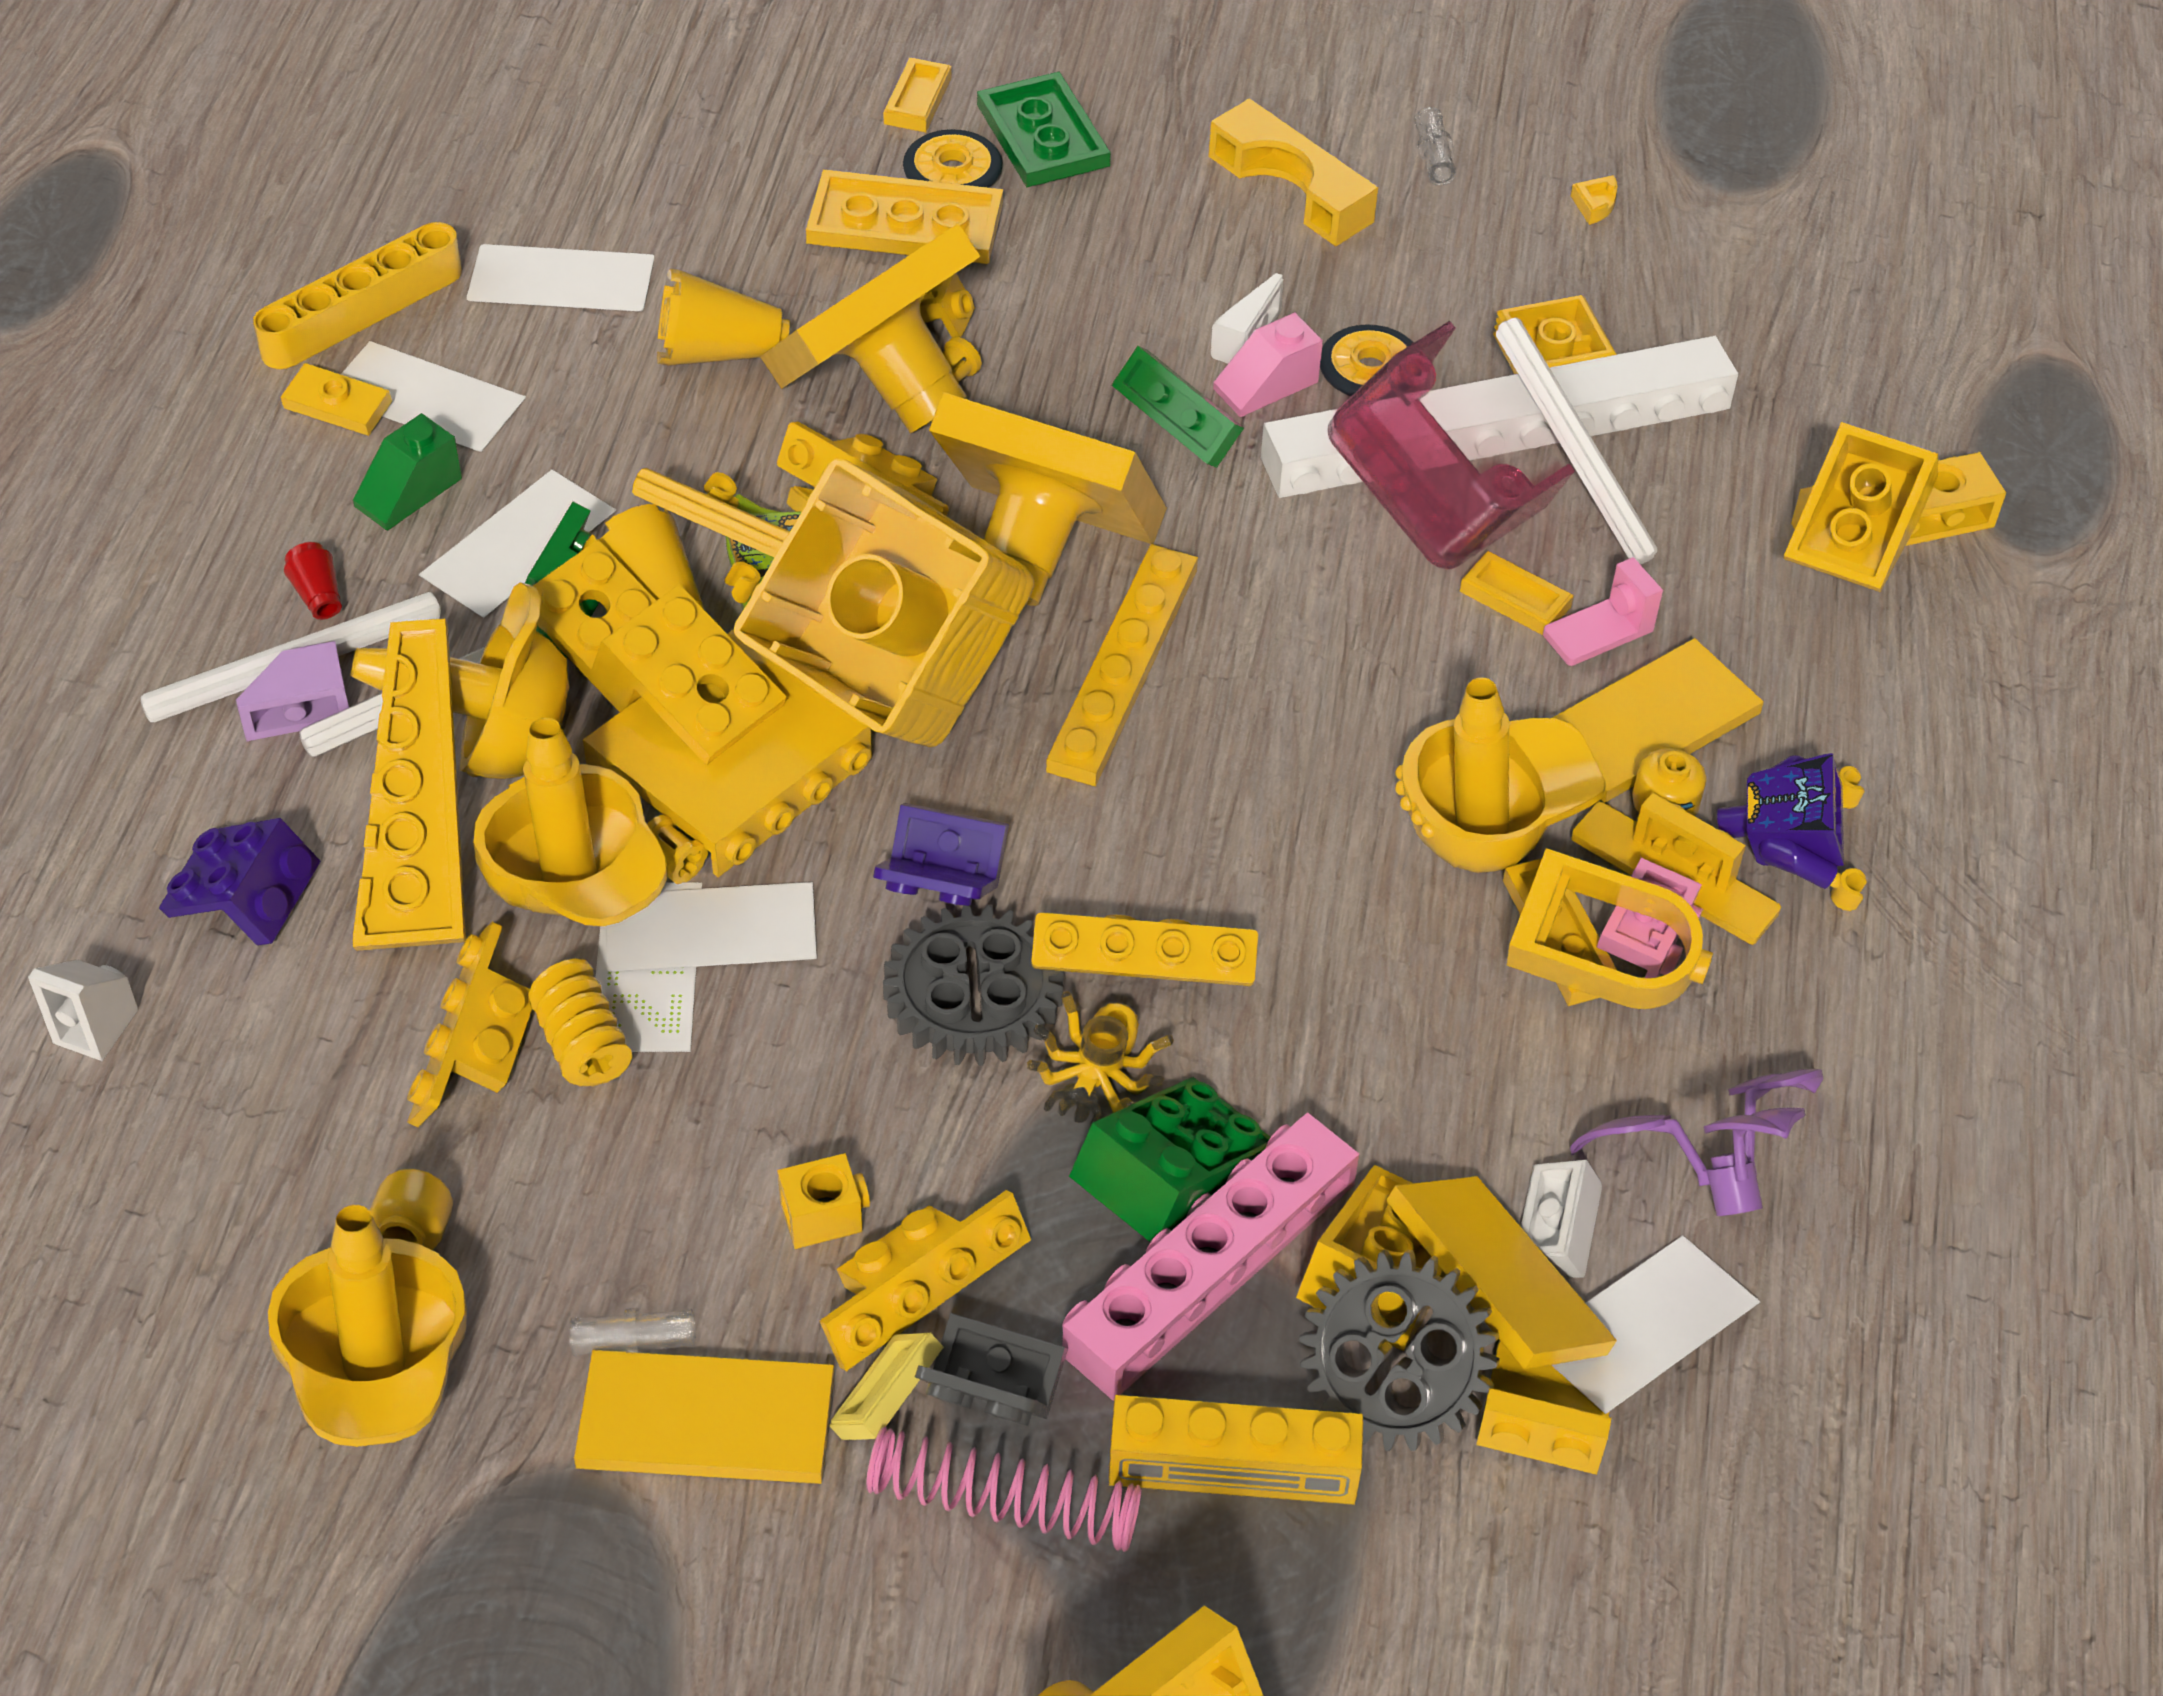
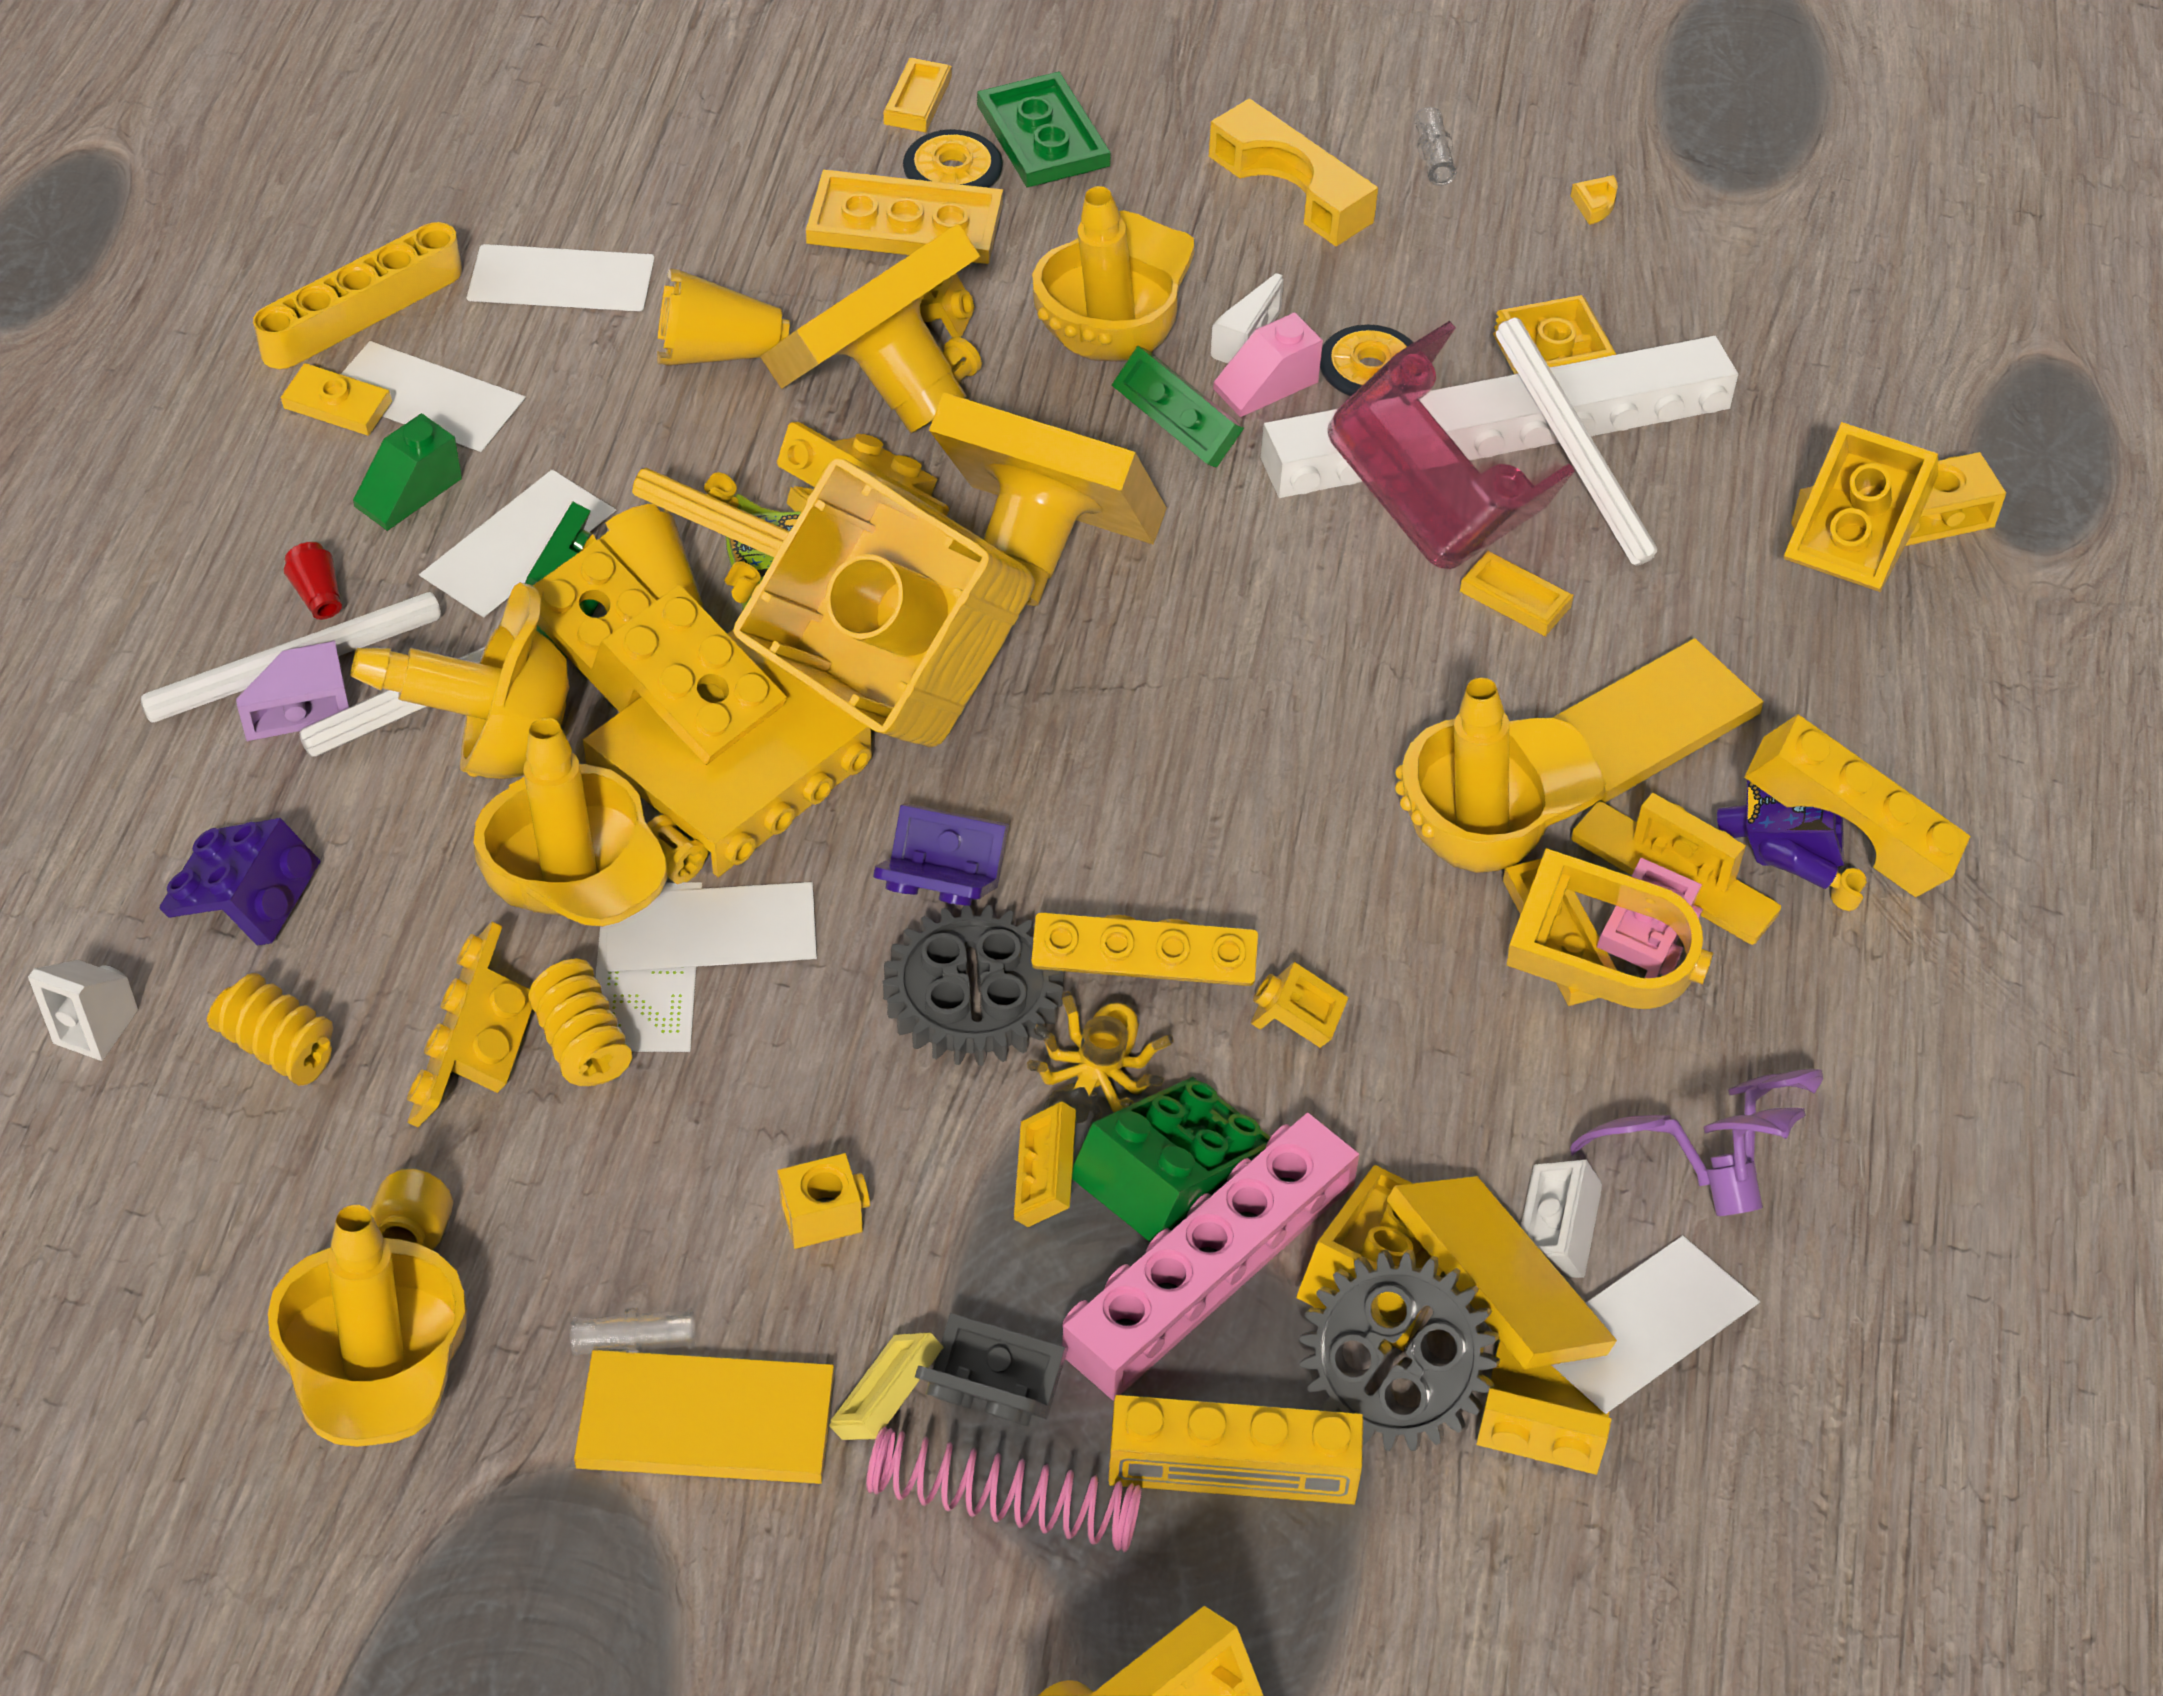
yellow wing [353,618,466,951] -> none
yellow bracket [819,1190,1031,1371] -> none
yellow plate [1046,544,1198,787] -> none
bright pink bracket [1543,557,1663,666] -> none
yellow head [1632,749,1707,816] -> none
none -> yellow piece [206,973,333,1086]
none -> yellow plate [1014,1101,1076,1227]
none -> yellow piece [1032,186,1195,362]
none -> yellow bracket [1251,962,1349,1048]
none -> yellow arch [1744,714,1971,898]

